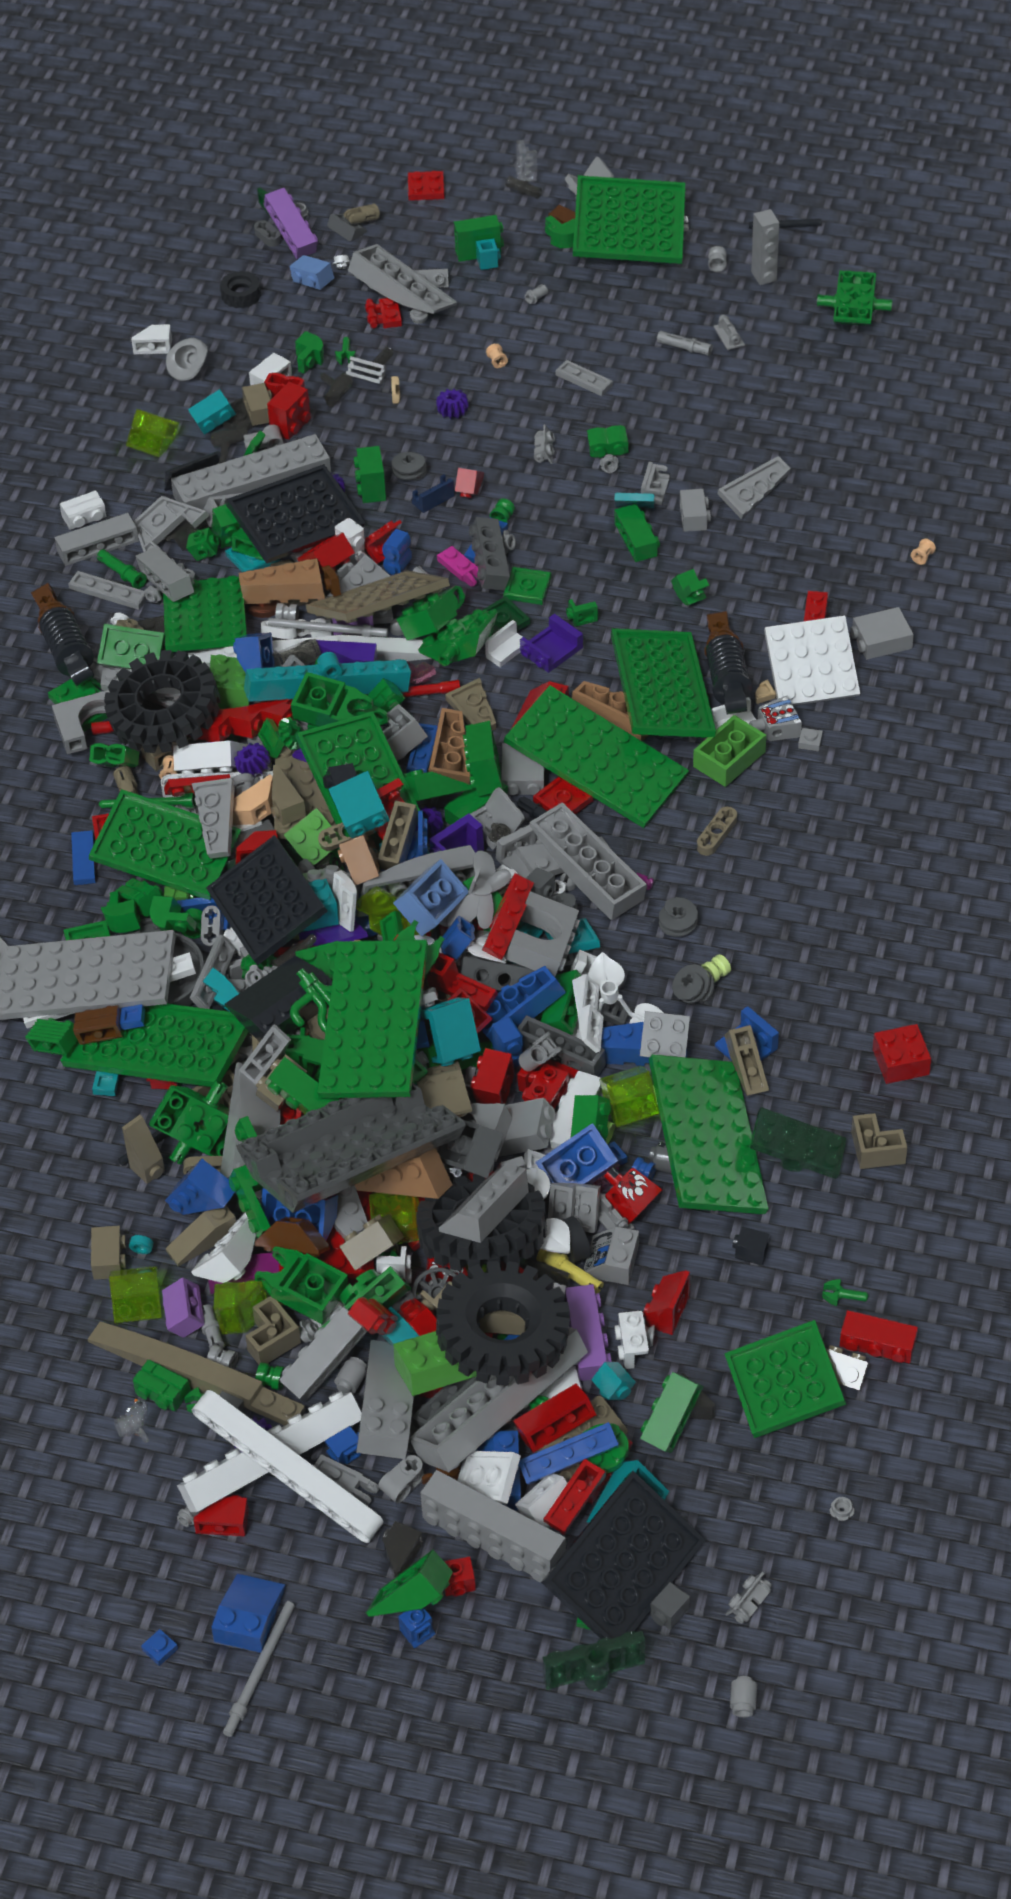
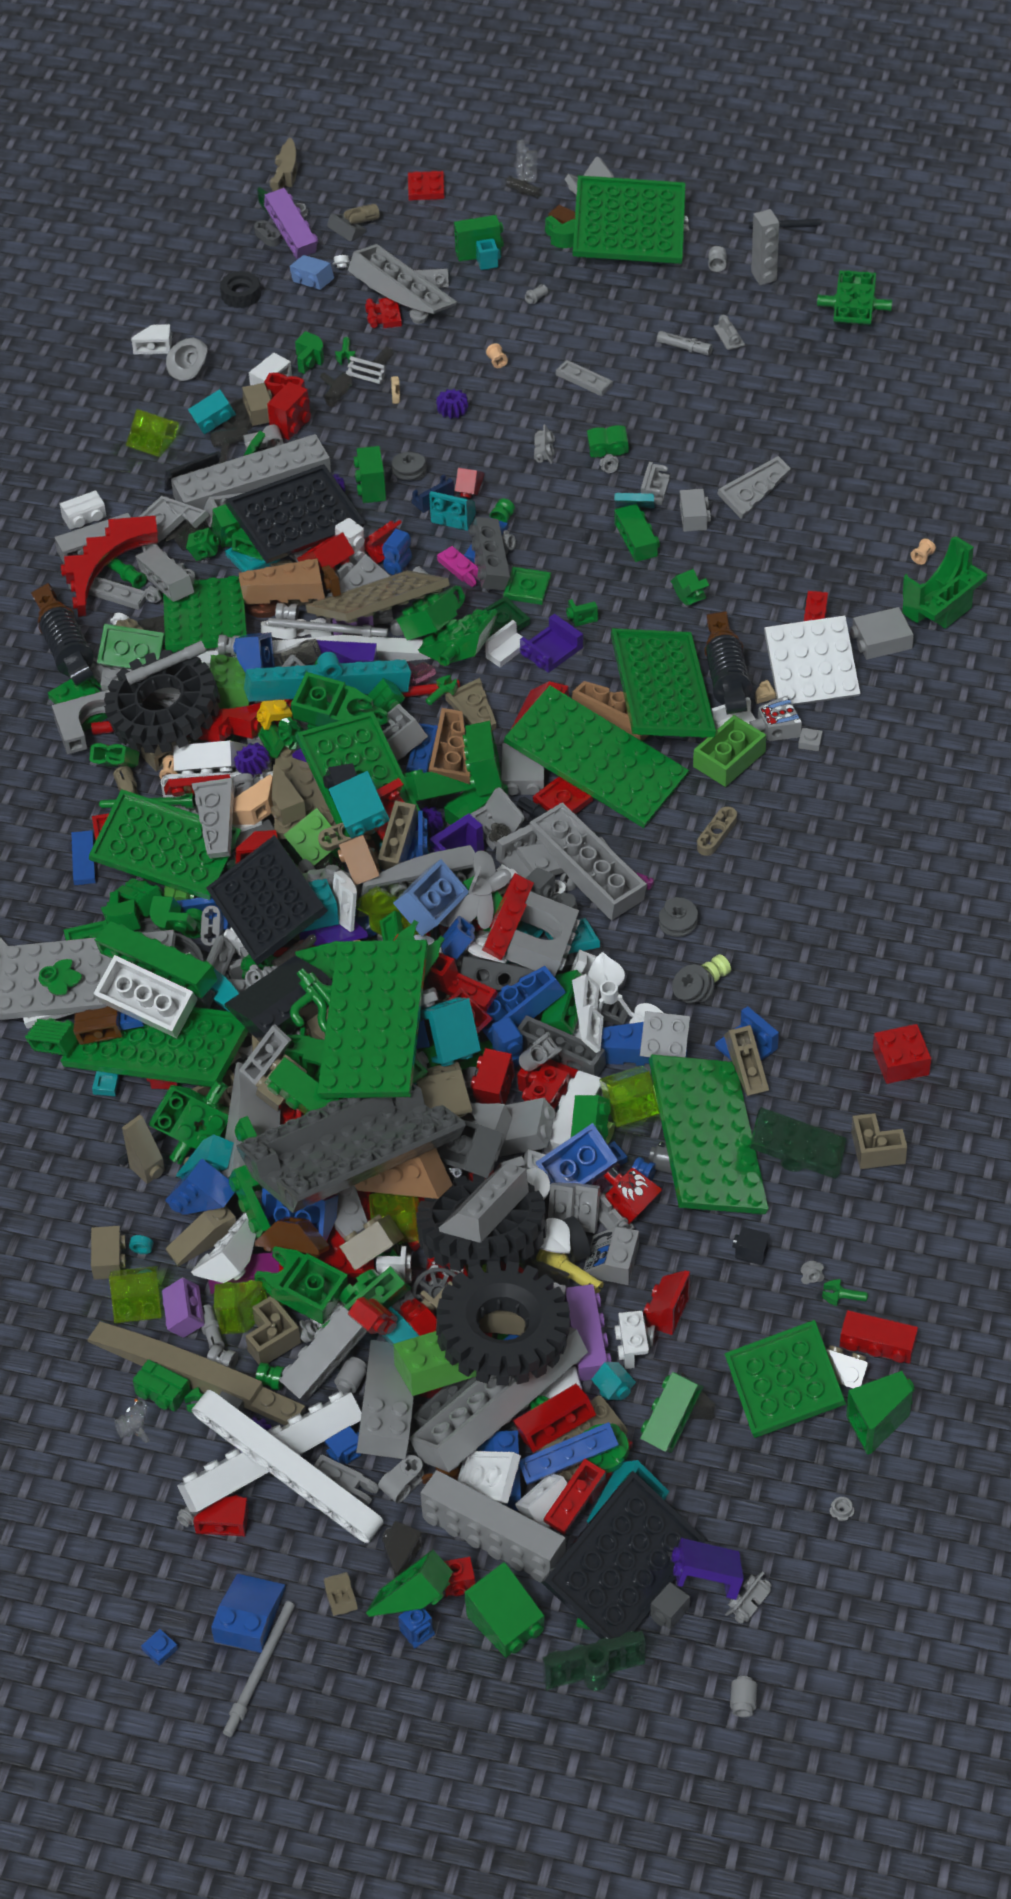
none -> green plate [38,959,82,995]
none -> red arch [61,515,158,617]
none -> white brick [93,955,198,1038]
none -> green brick [94,921,218,999]
none -> light grey piece [125,641,206,685]
none -> teal slope [176,1134,234,1178]
none -> light grey wheel [218,635,241,656]
none -> yellow bracket [257,700,292,730]
none -> dark tan slope [270,138,297,192]
none -> dark tan bracket [324,1572,358,1616]
none -> green bar [426,675,458,705]
none -> teal slope [429,491,476,531]
none -> green slope [465,1562,545,1658]
none -> dark purple panel [671,1538,744,1600]
none -> light grey plate [800,1261,824,1284]
none -> green slope [846,1371,914,1455]
none -> green piece [902,536,987,629]

